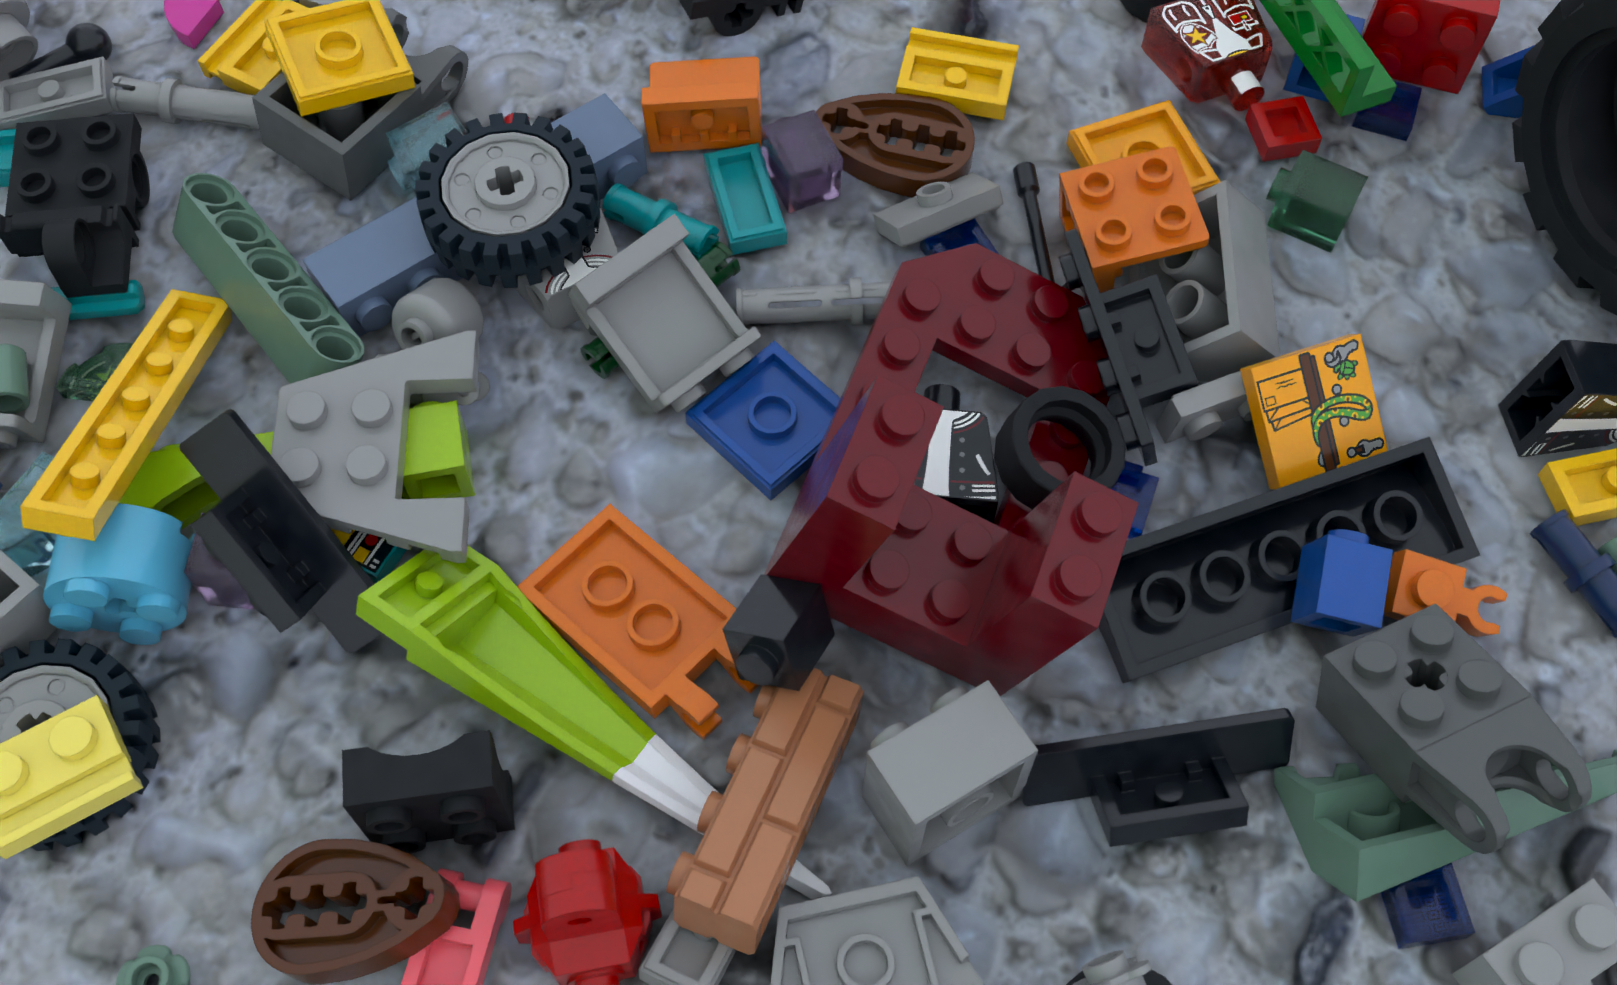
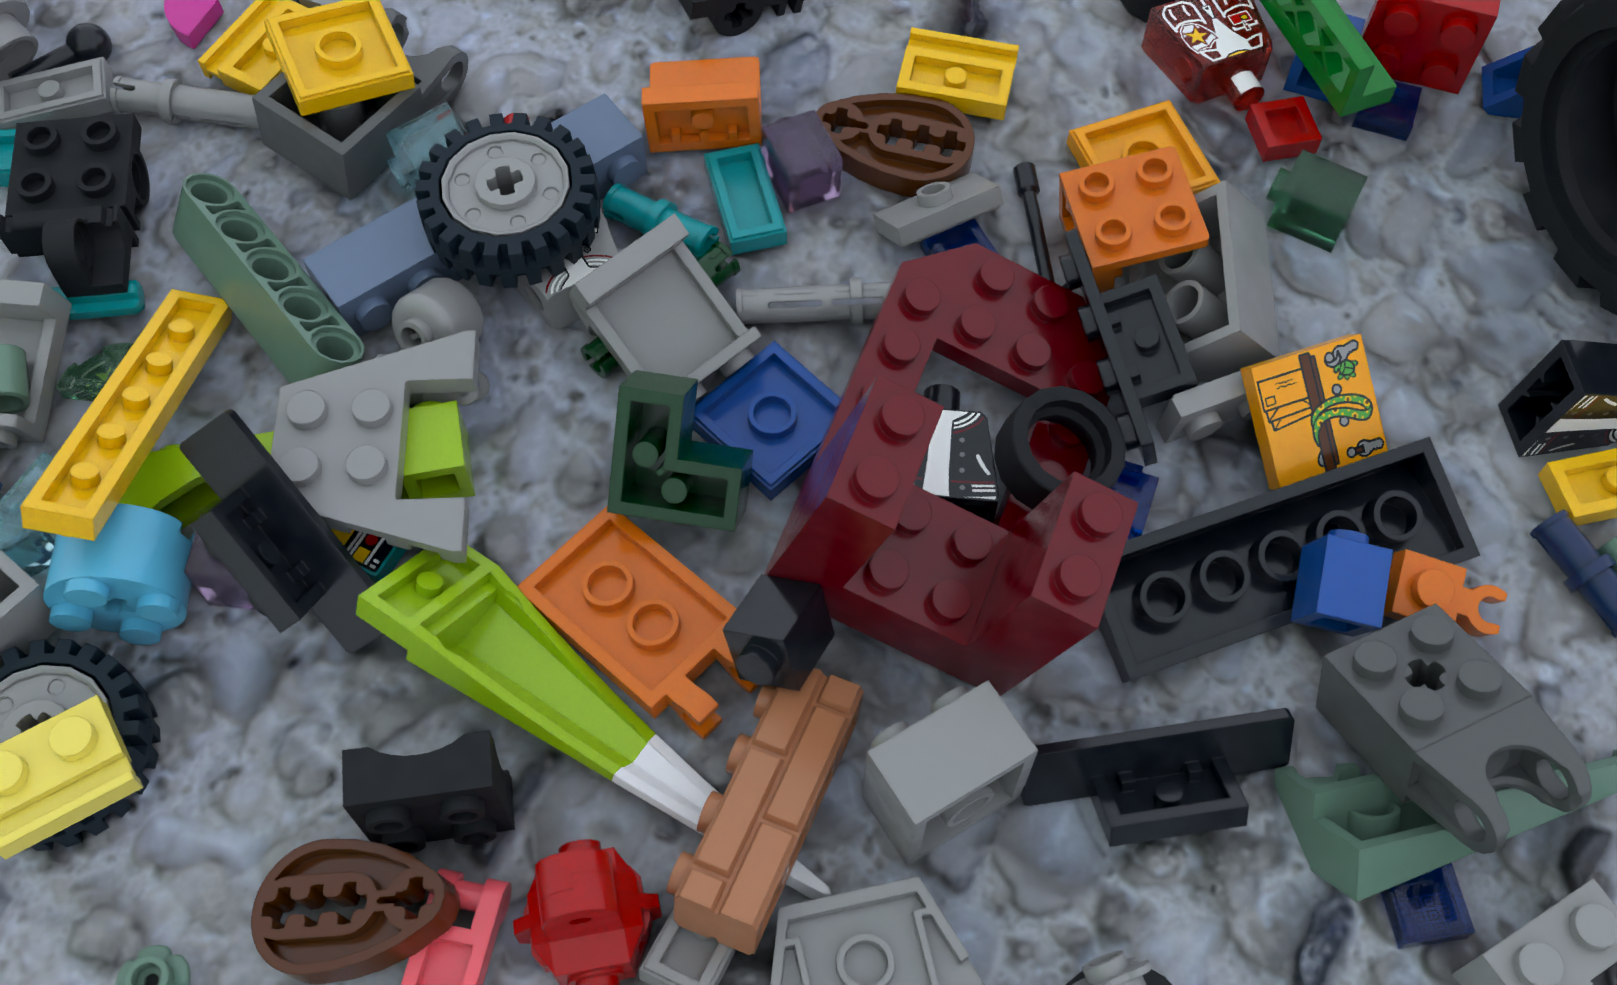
none -> dark green brick [607,370,754,532]

